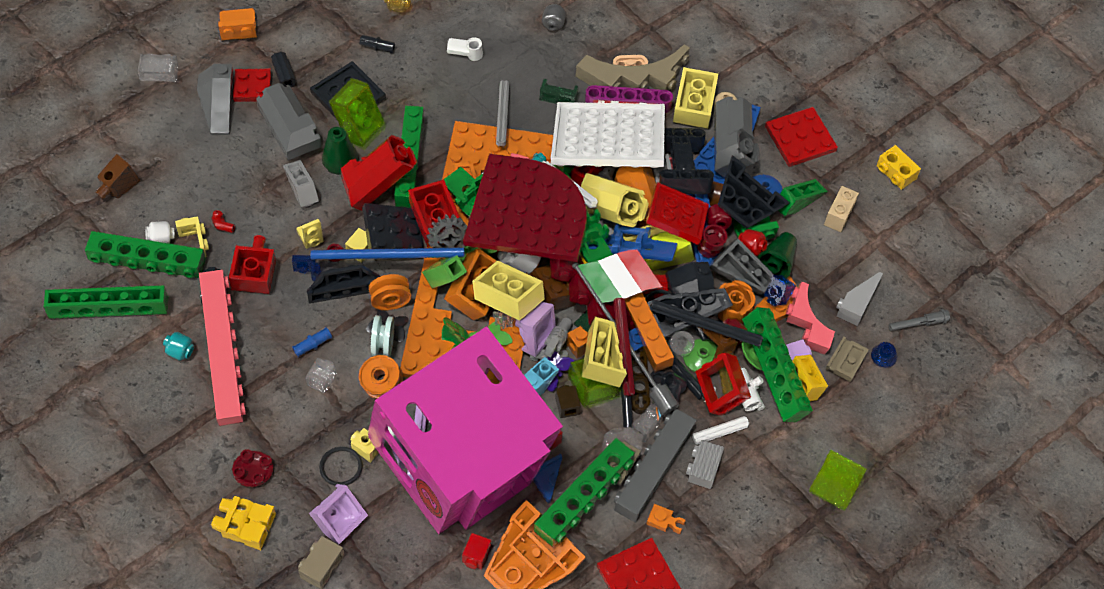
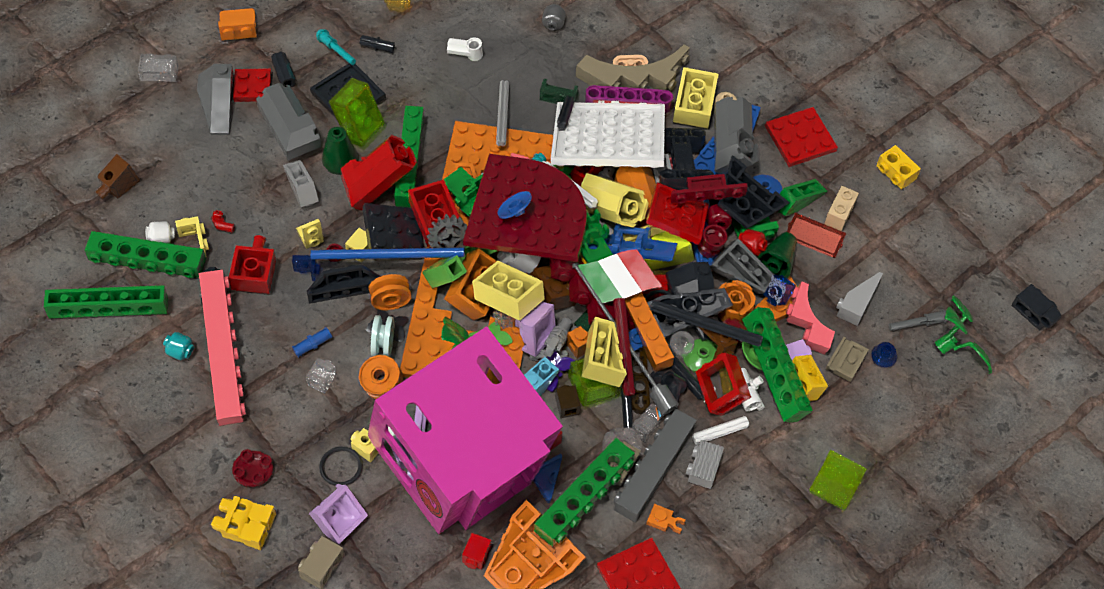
none -> teal pin [316,29,356,65]
none -> blue dish [497,191,532,219]
none -> black axle [557,95,574,129]
none -> dark red bracket [671,174,748,204]
none -> clear red piece [786,213,846,258]
none -> green plant [935,295,992,374]
none -> black hinge [1011,284,1062,331]

